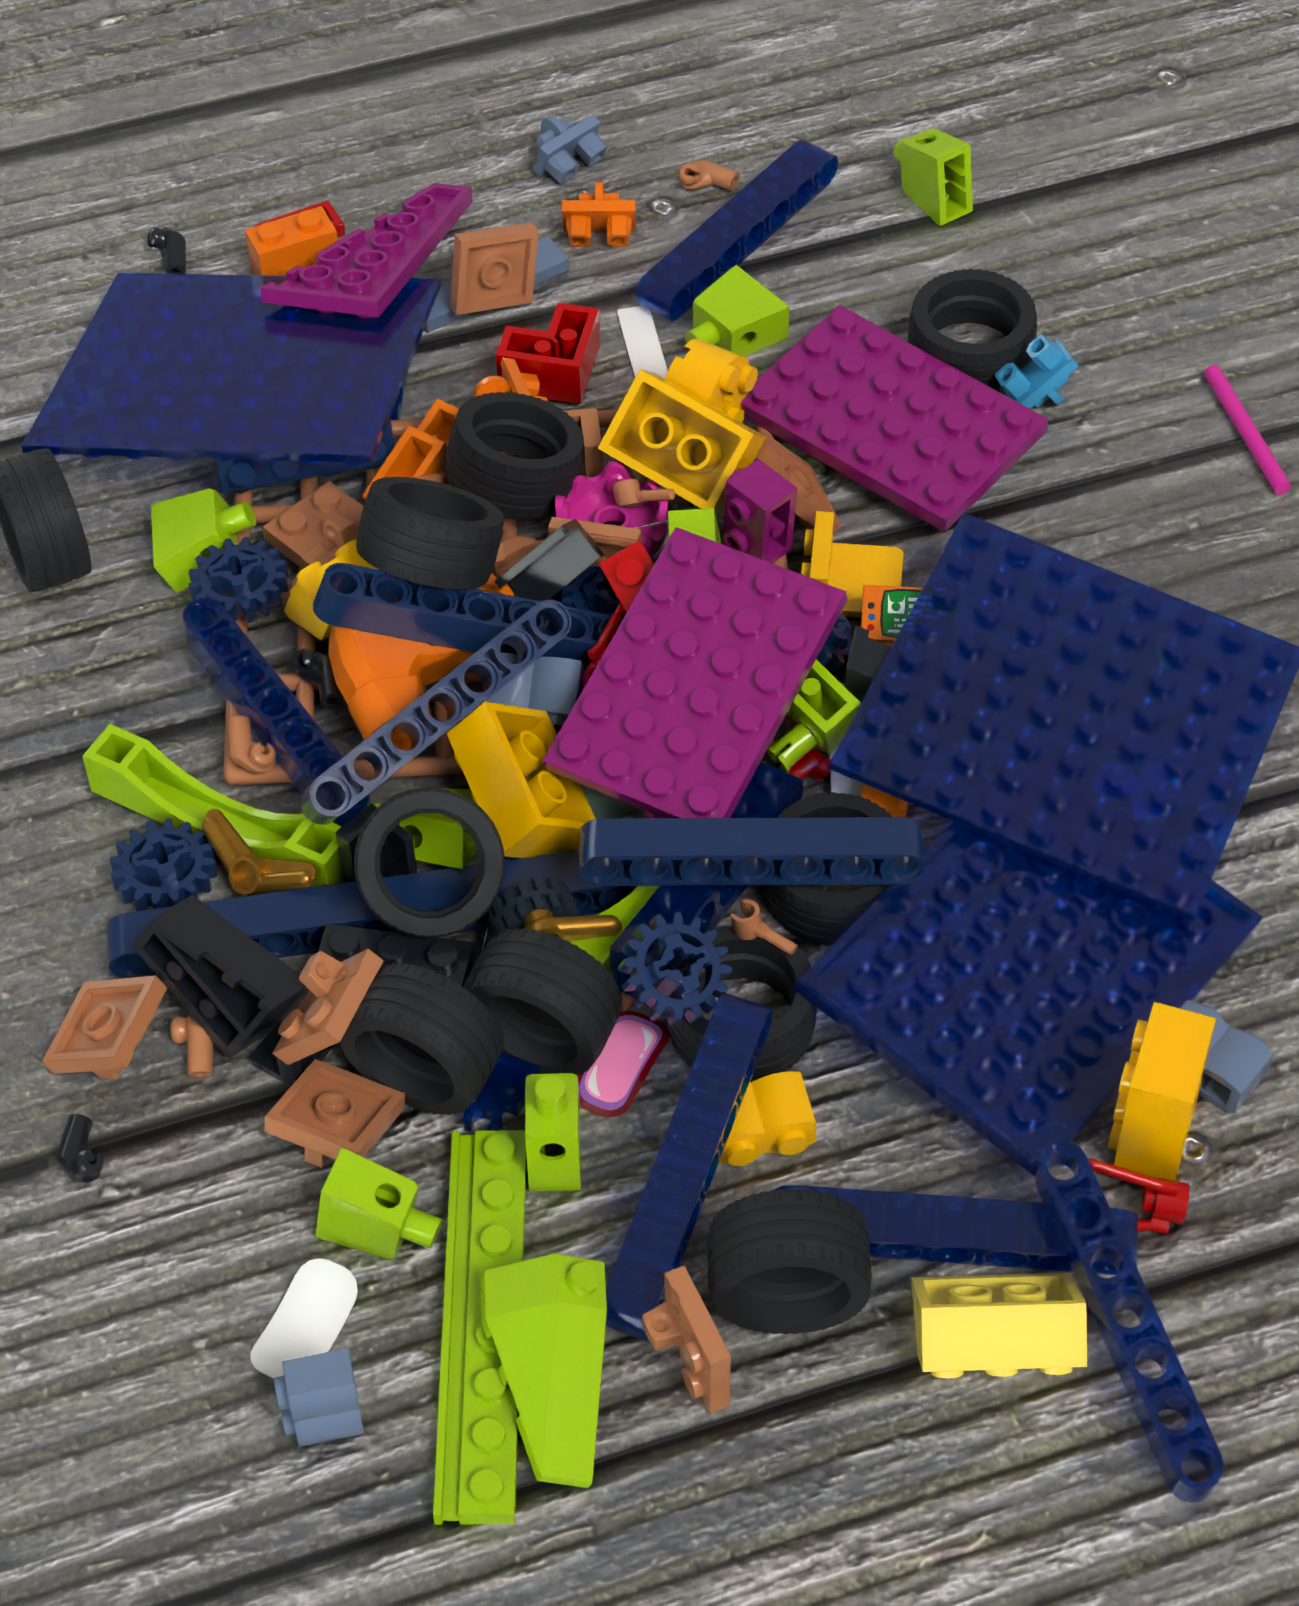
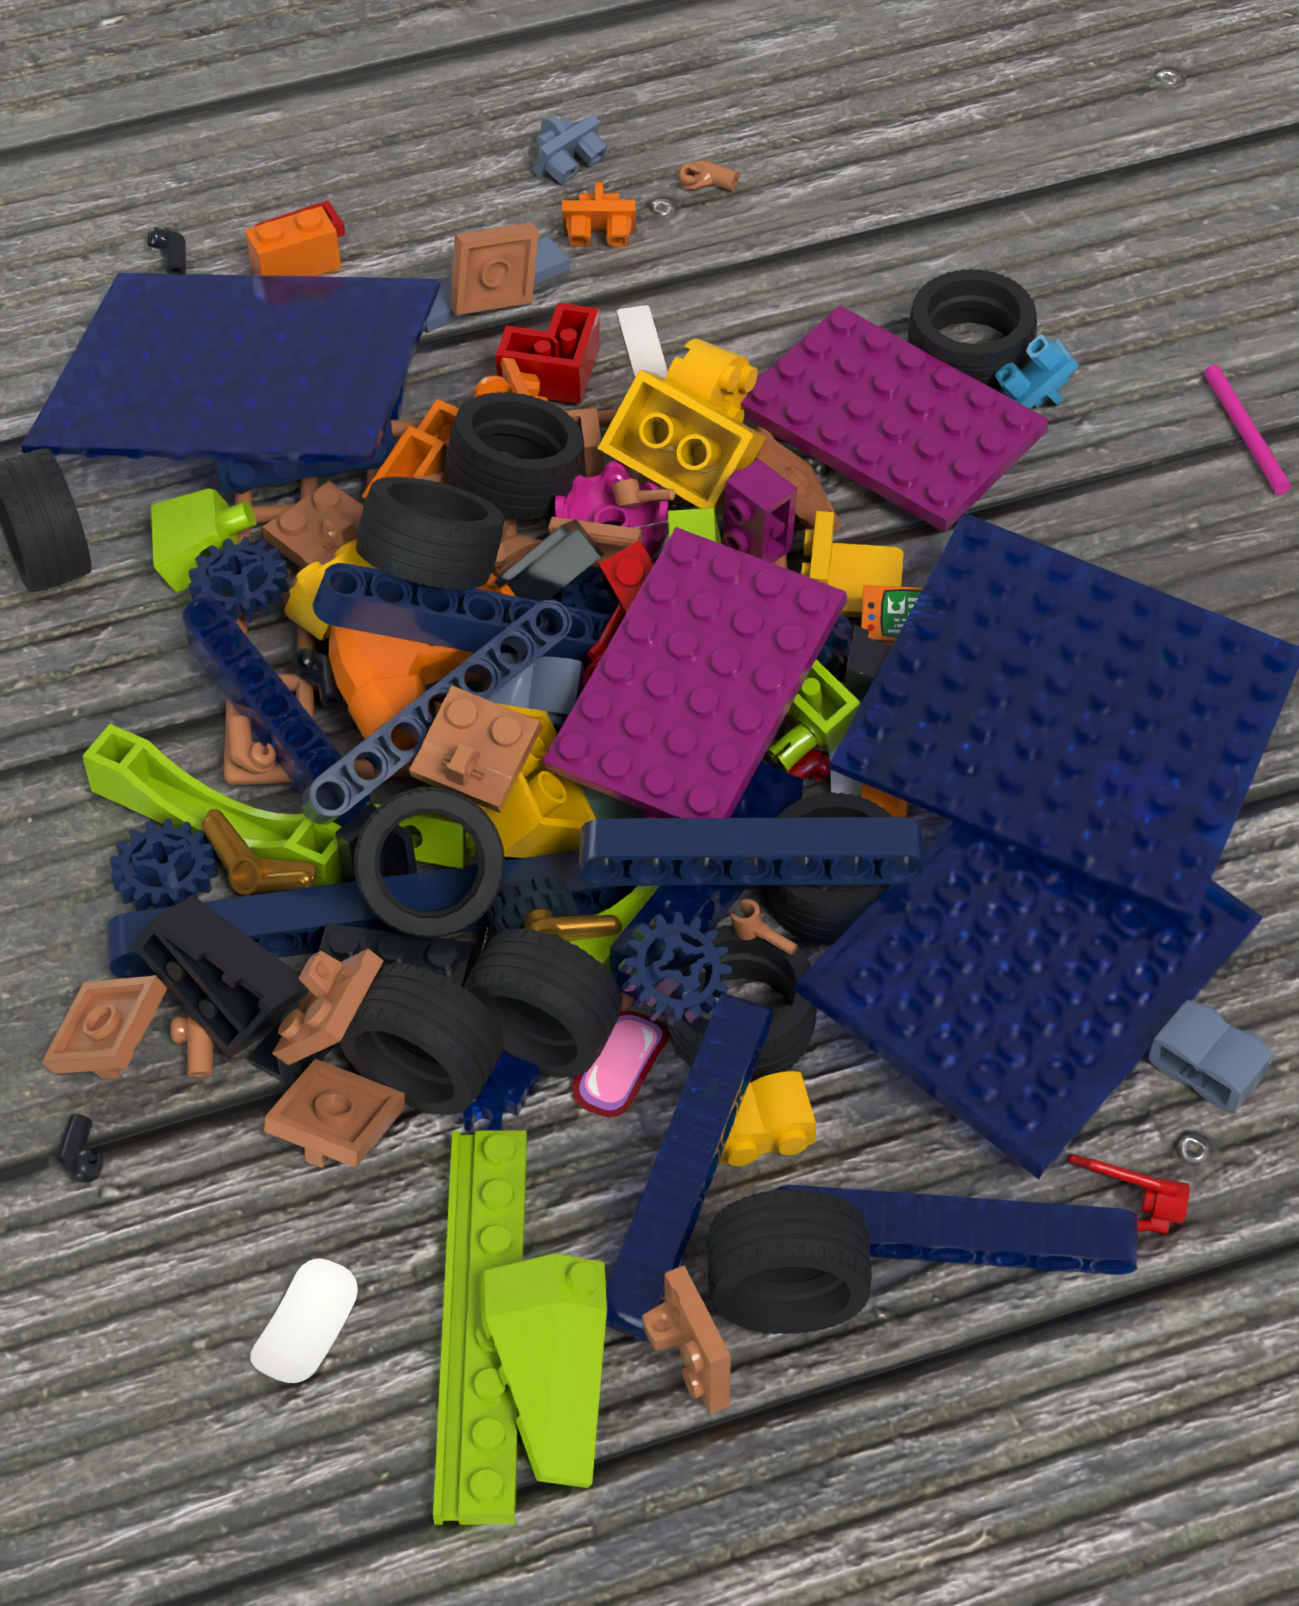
magenta wing [260,183,473,319] -> none
sand blue brick [274,1348,364,1447] -> none
lime torso [315,1148,442,1260] -> none
lime torso [525,1073,581,1192] -> none
clear blue beam [635,139,839,322] -> none
lime torso [685,265,789,357] -> none
lime torso [893,128,973,226] -> none
light yellow slope [911,1272,1087,1378] -> none
clear blue beam [1035,1140,1224,1503] -> none
yellow brick [1107,1002,1216,1181] -> none
none -> nougat hinge [409,685,542,813]

